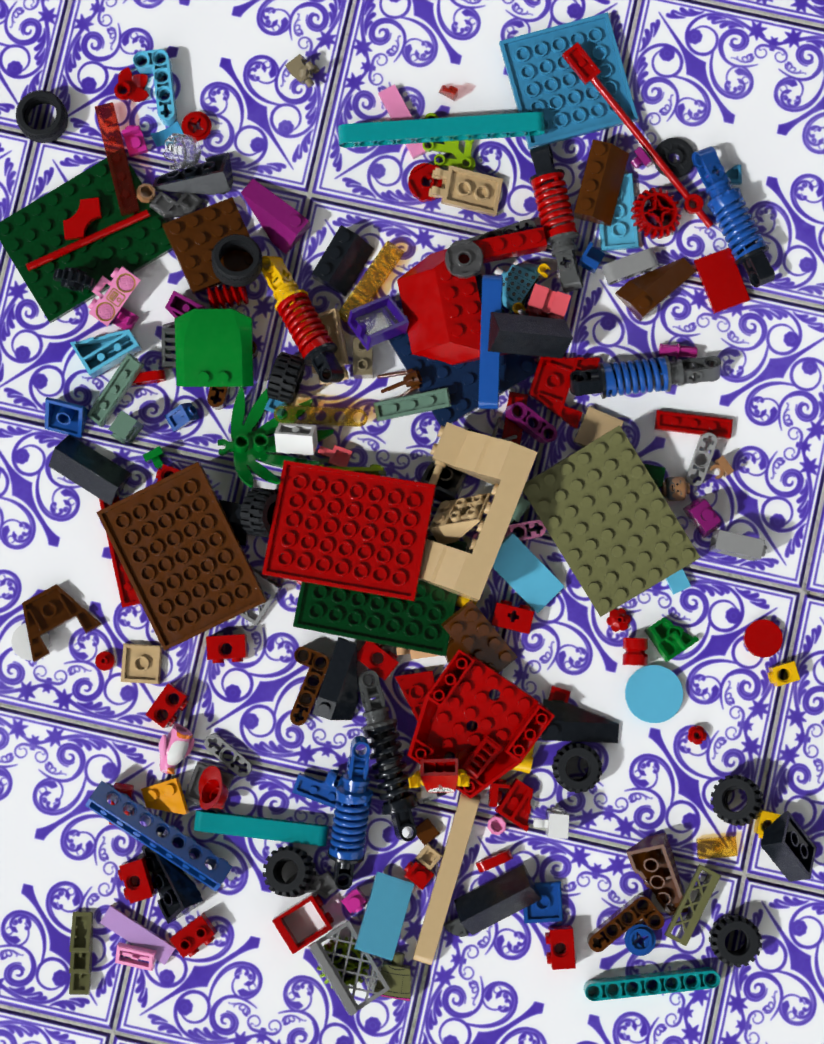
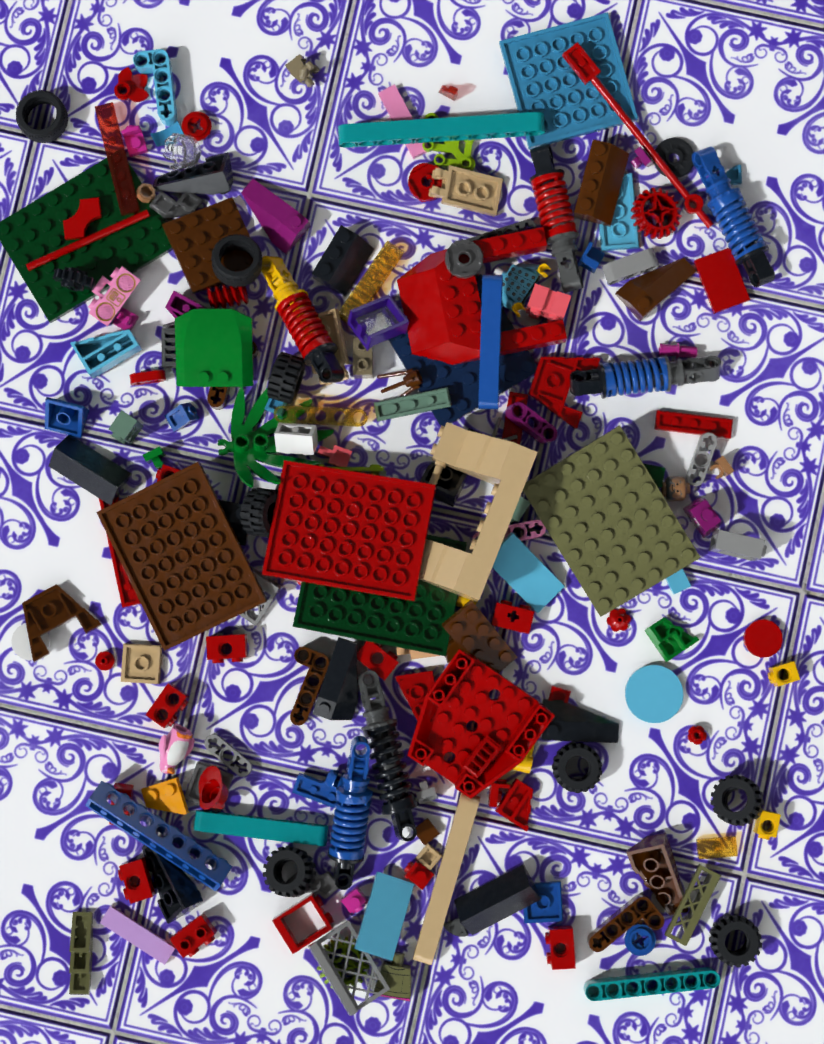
sand green tile [87,353,144,427] -> none
bright pink tile [115,942,156,971] -> none
red torso [408,758,470,796] -> none
tan slope [429,493,491,544] -> none
red beam [476,849,513,872] -> none
bright pink tile [487,815,506,835] -> none
black slope [488,312,573,358] -> none
white brick [533,807,569,839] -> none
tan tile [574,406,624,446] -> none
red wheel [622,638,648,666] -> none
black slope [761,811,817,882] -> none

